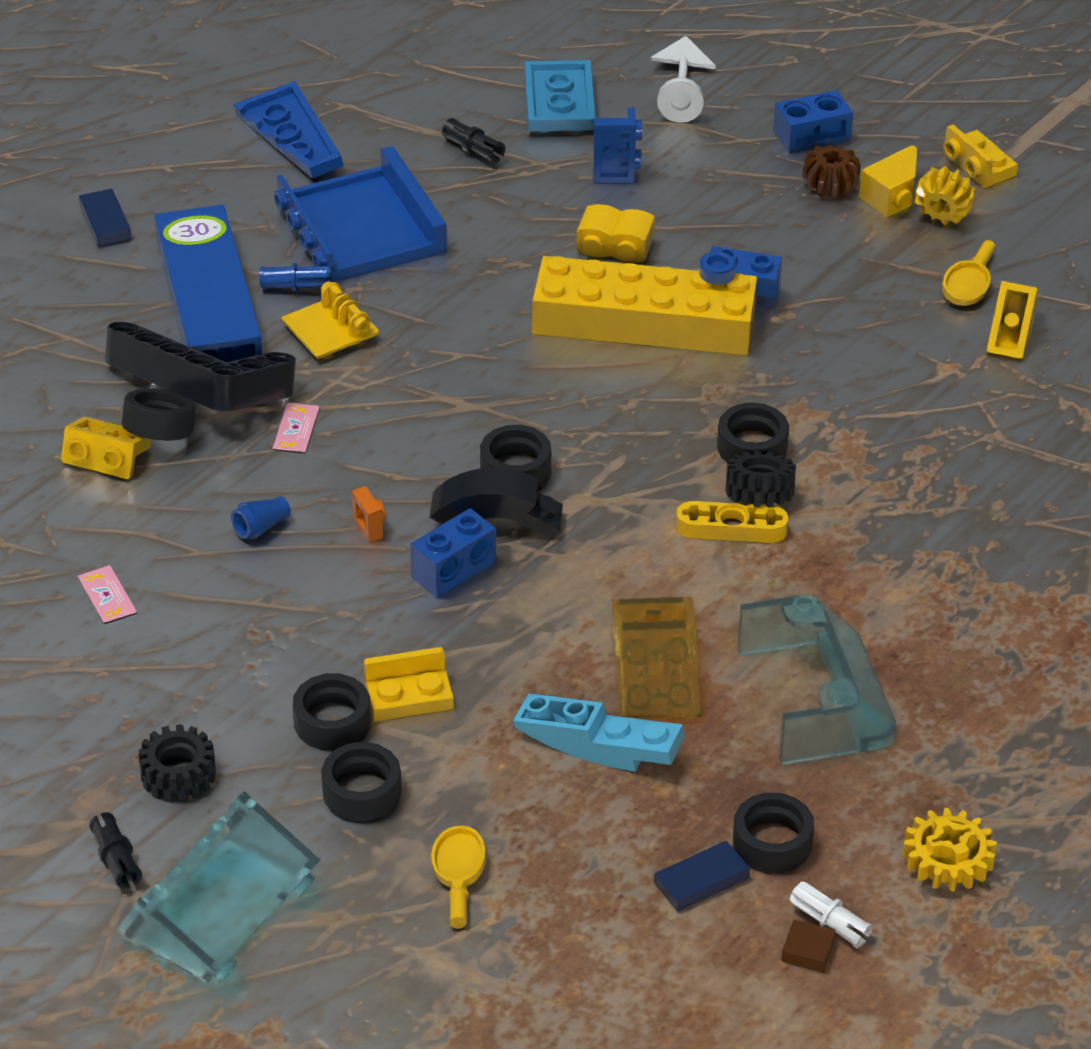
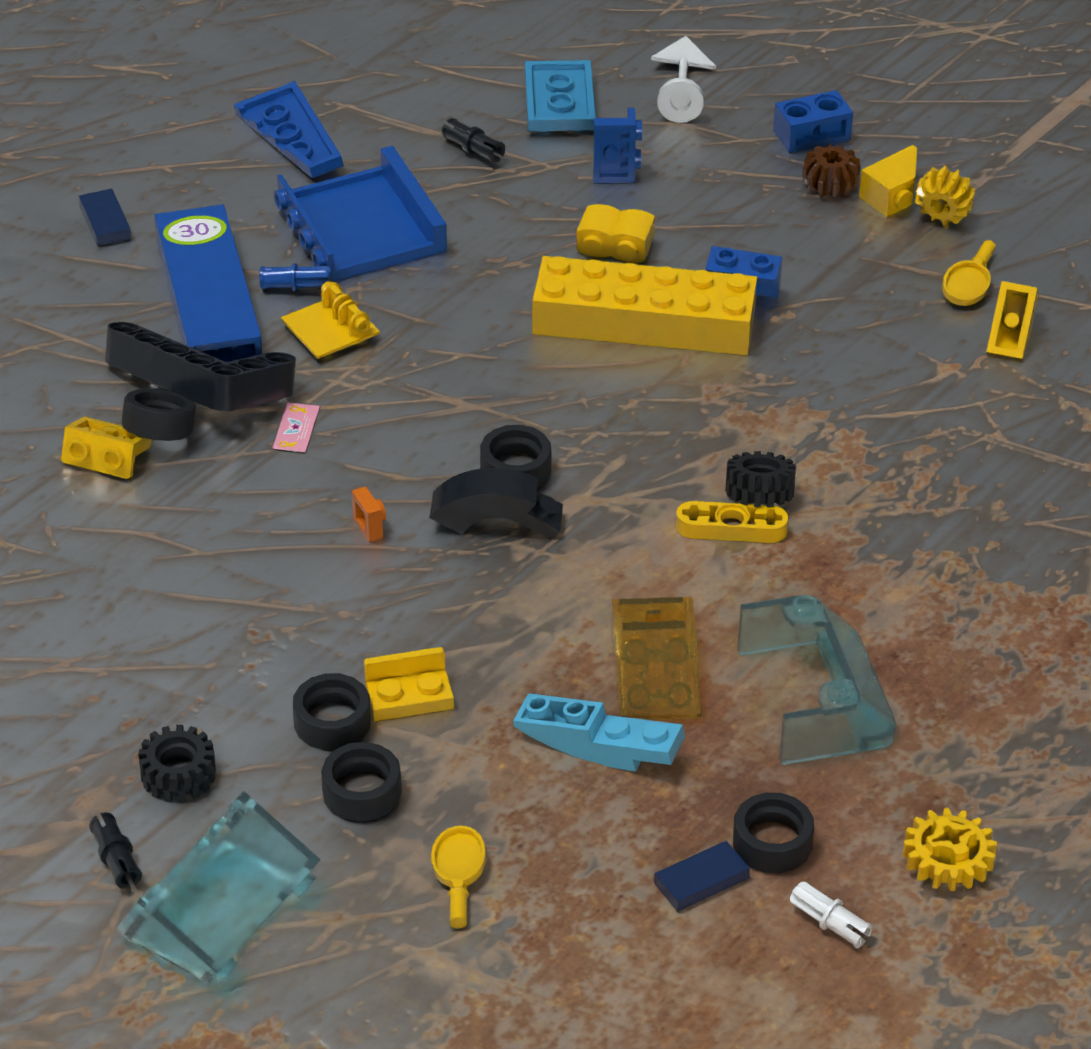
bright pink sticker [77,565,137,623] -> none
blue cone [231,496,291,539] -> none
blue brick [410,508,496,598] -> none
blue tile [699,252,736,285] -> none
black tyre [717,402,789,462] -> none
reddish brown tile [781,919,836,972] -> none
yellow bracket [943,124,1018,188] -> none

